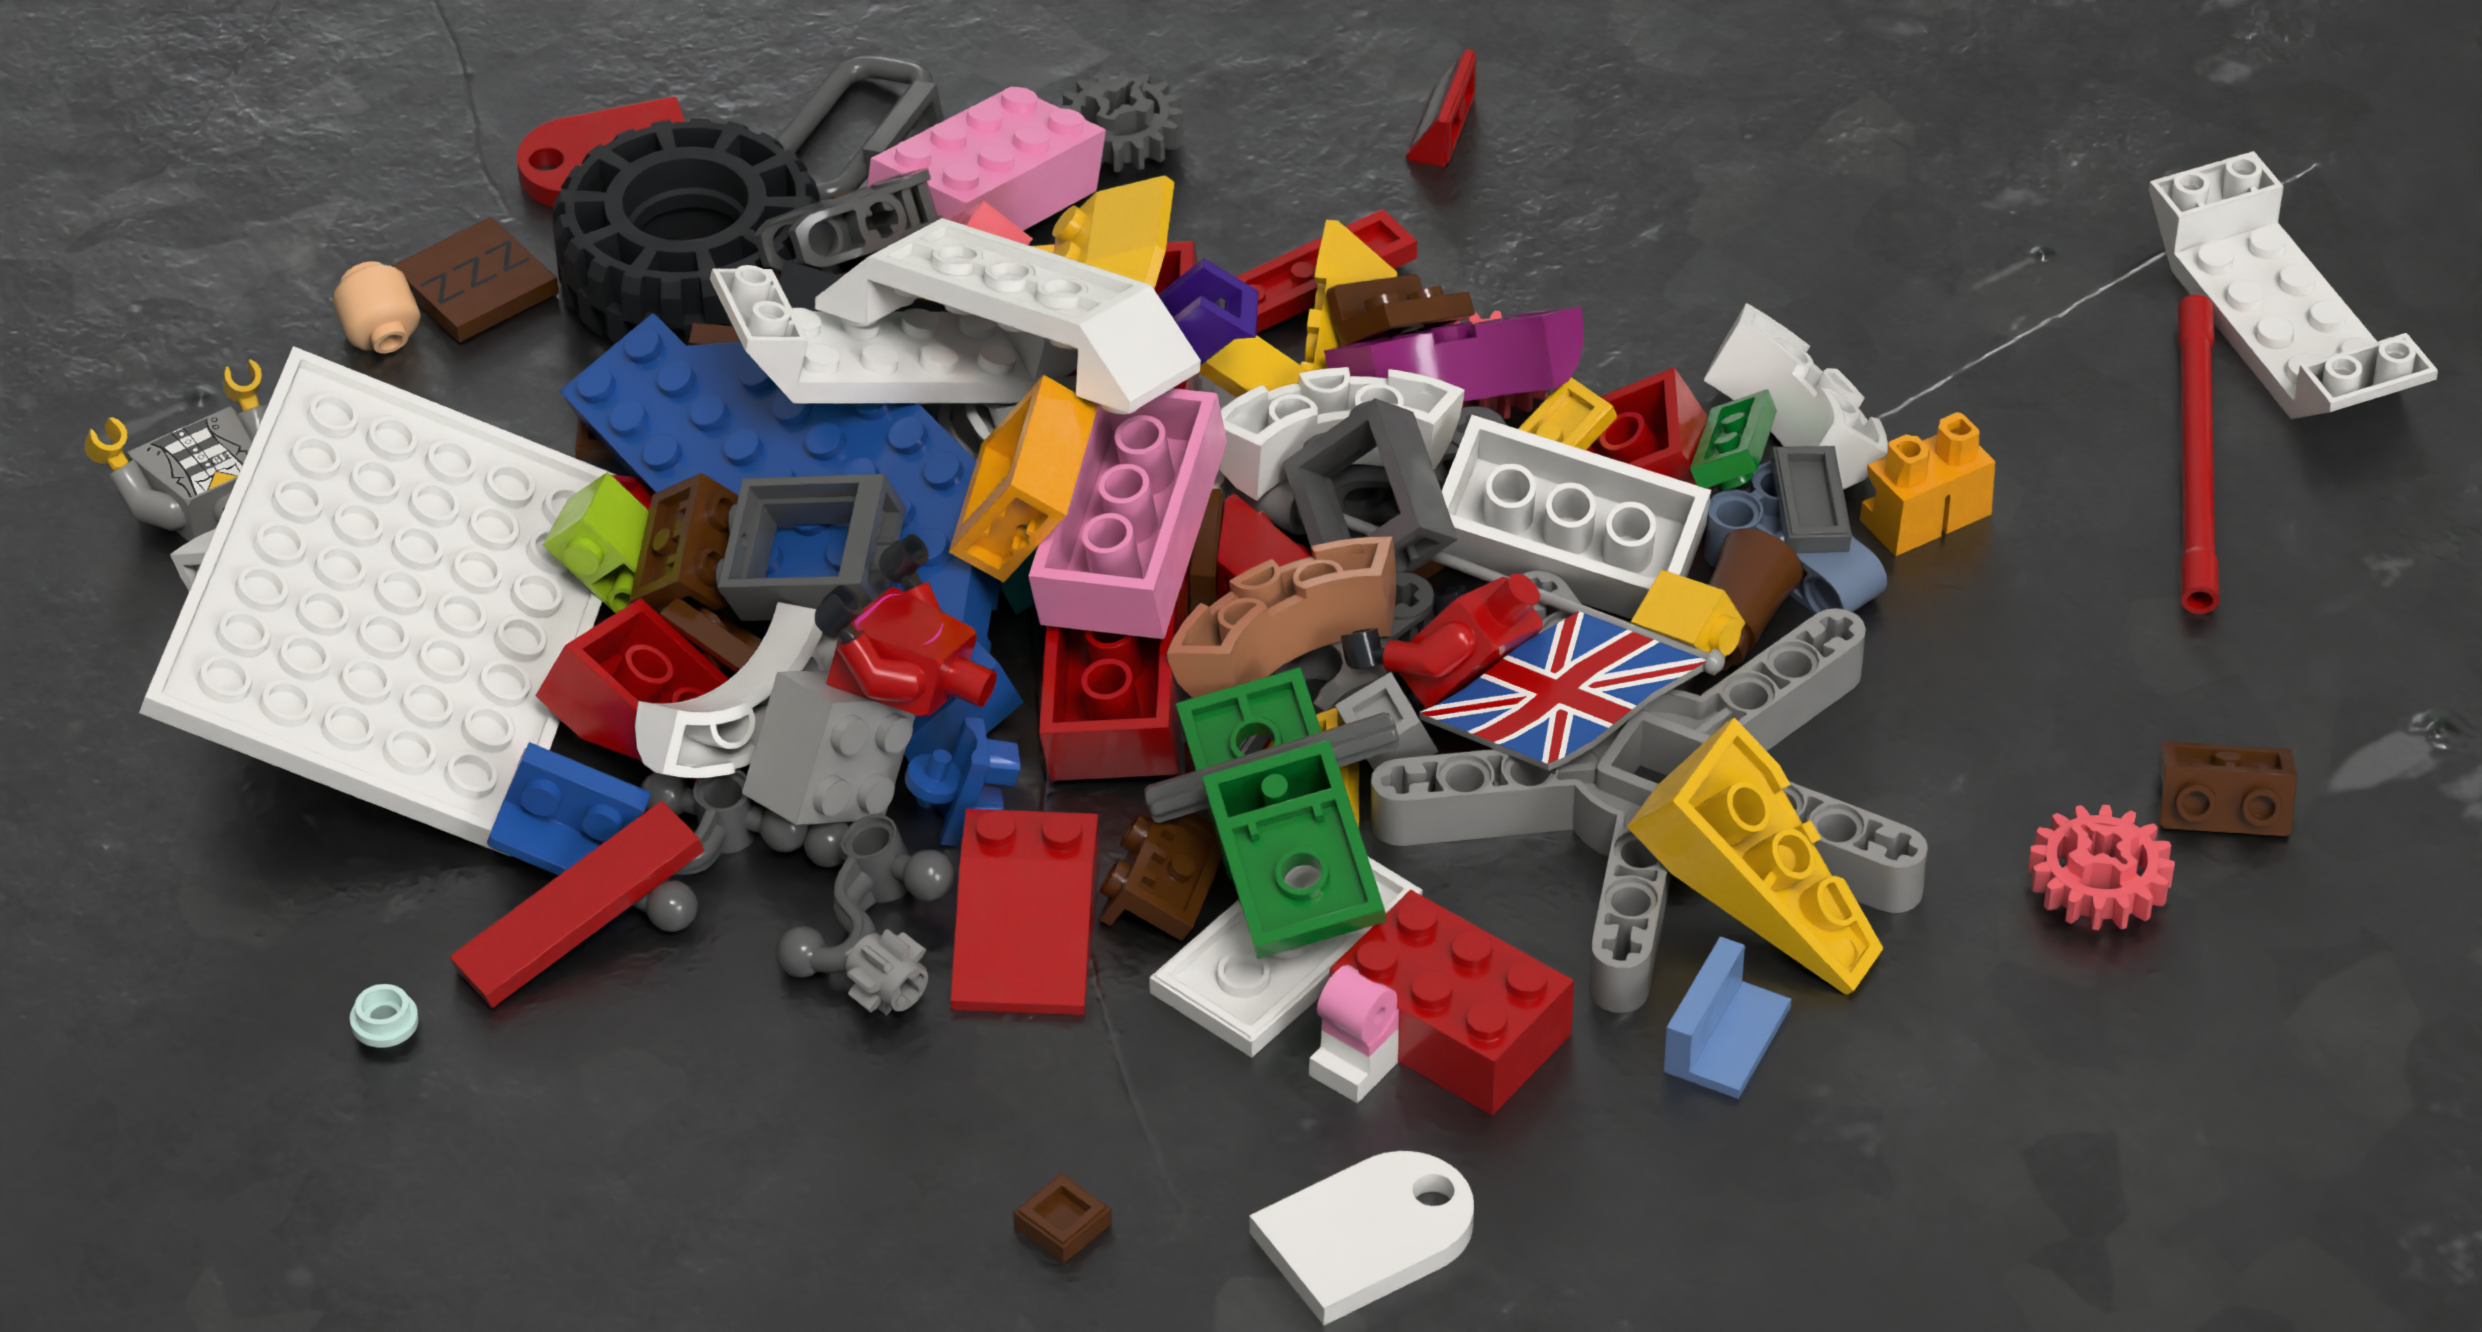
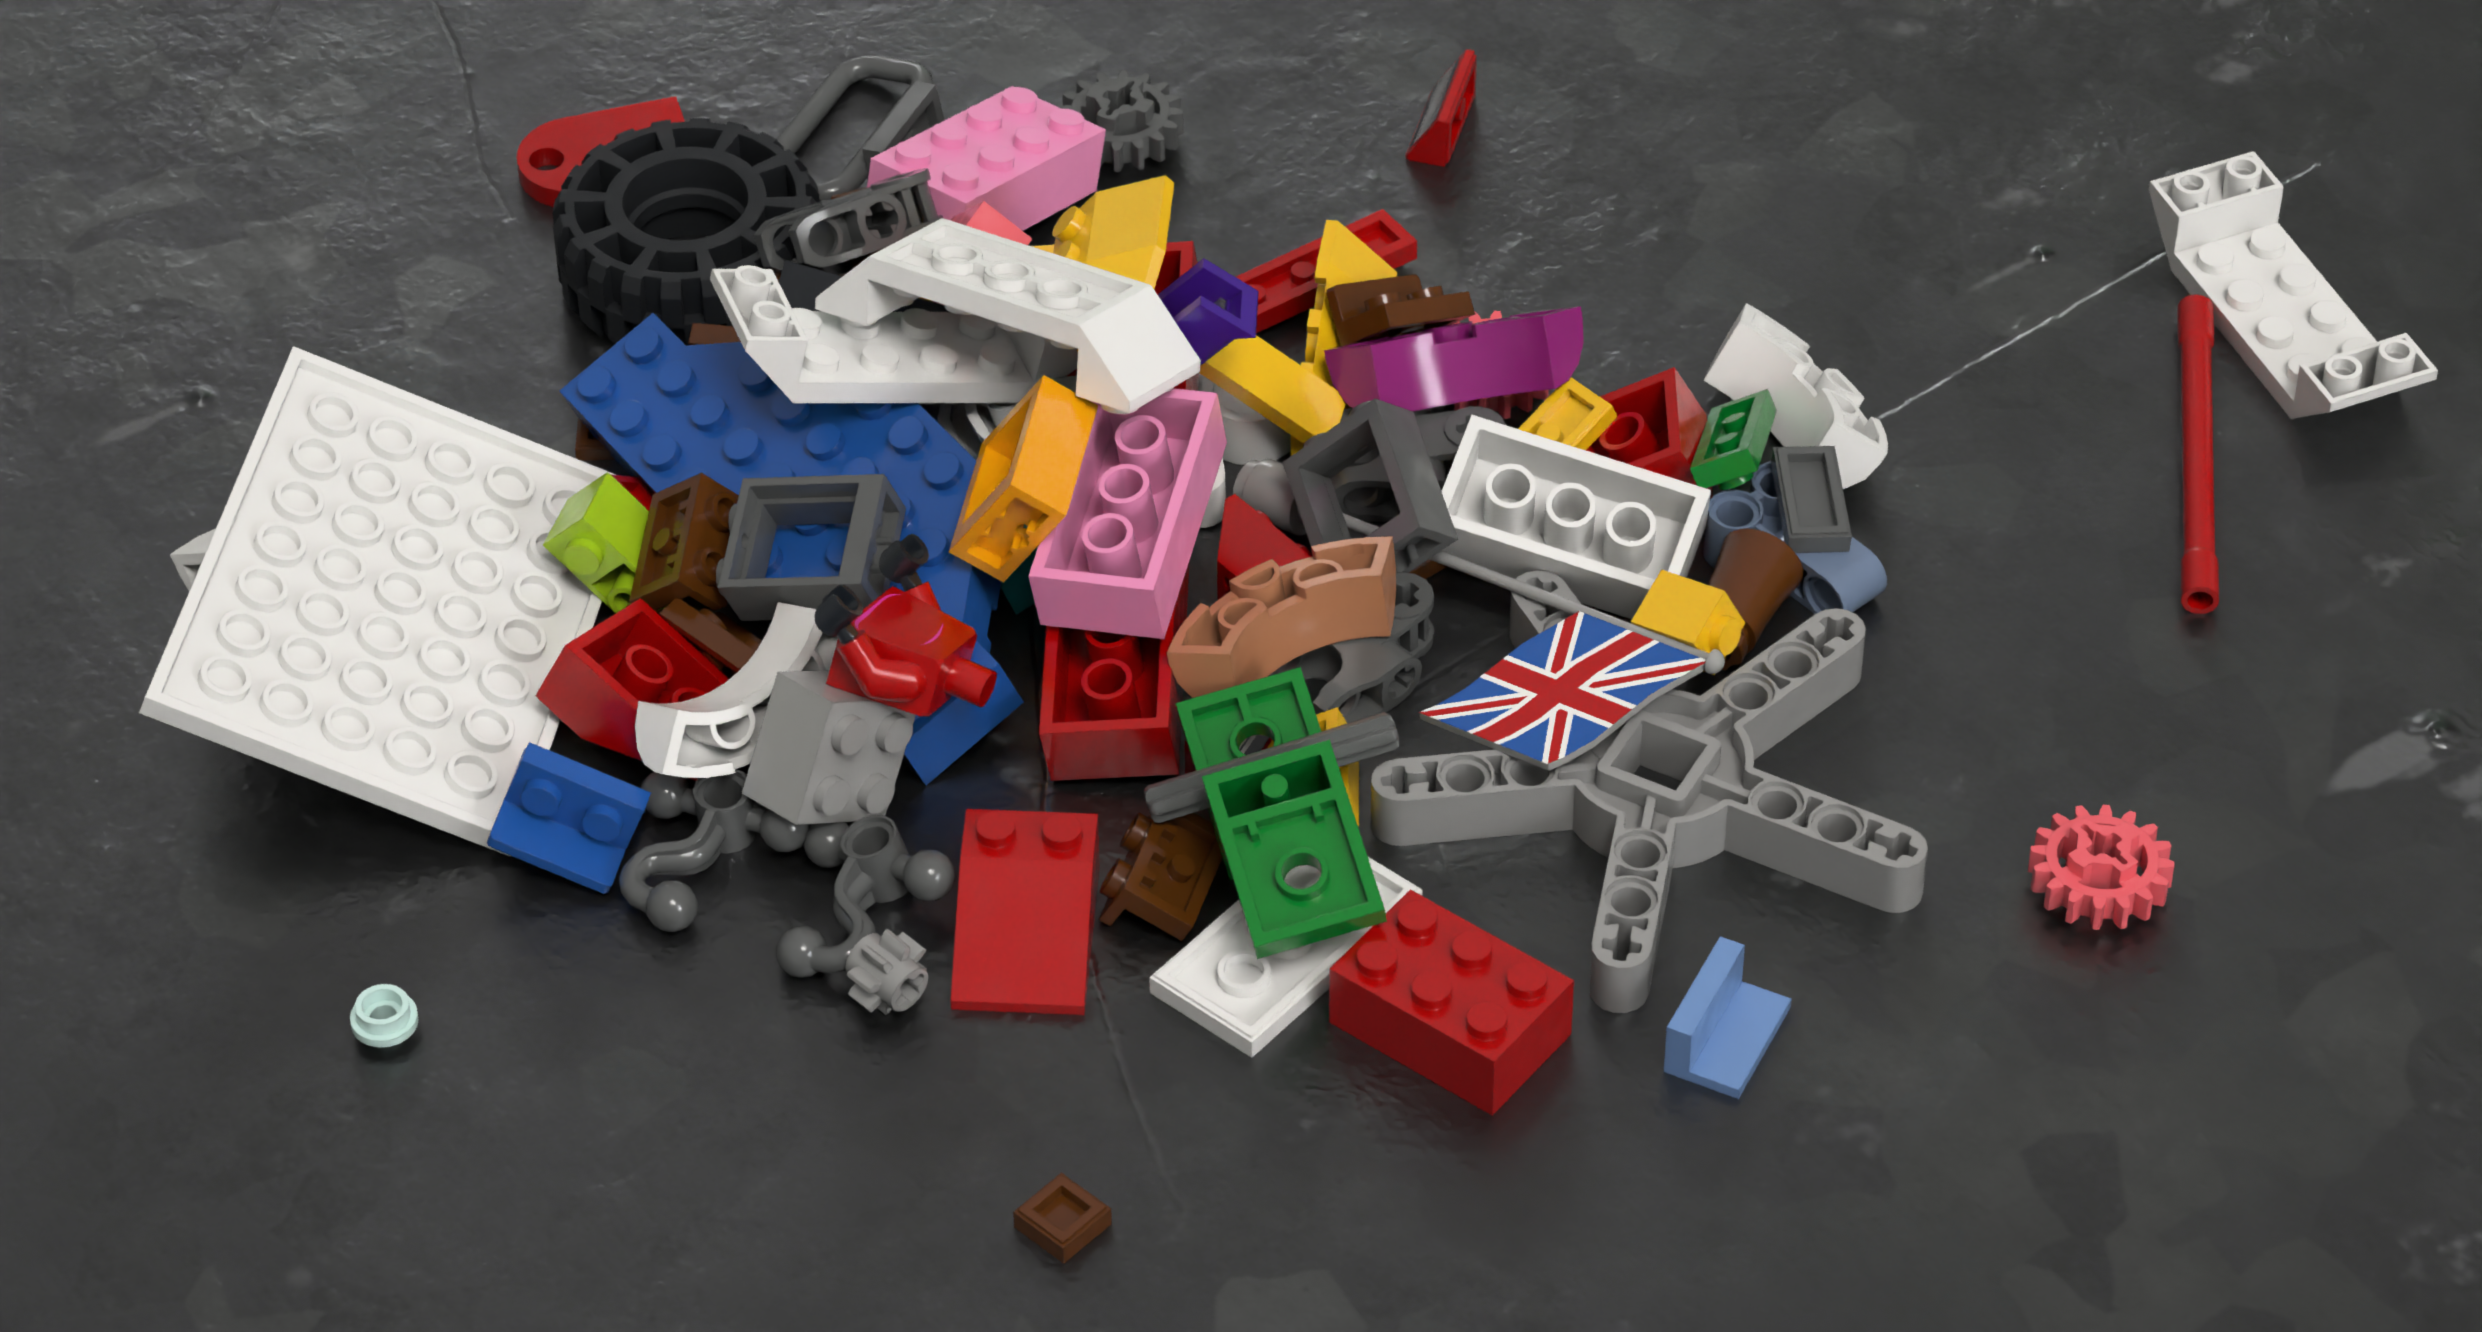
torso [85,359,267,541] -> none
light nougat head [332,261,421,353] -> none
reddish brown tile [392,217,559,343] -> none
red tile [449,800,704,1008] -> none
blue hips [905,717,1021,847] -> none
reddish brown tile [1190,488,1224,614] -> none
white brick [1219,367,1465,501] -> none
white tile [1250,1151,1474,1326] -> none
leg [1309,965,1399,1104] -> none
light grey brick [1335,672,1439,770] -> none
red torso [1341,573,1543,709] -> none
yellow wedge [1627,717,1883,995] -> none
light orange hips [1860,412,1995,557] -> none
reddish brown bracket [2159,741,2297,836] -> none

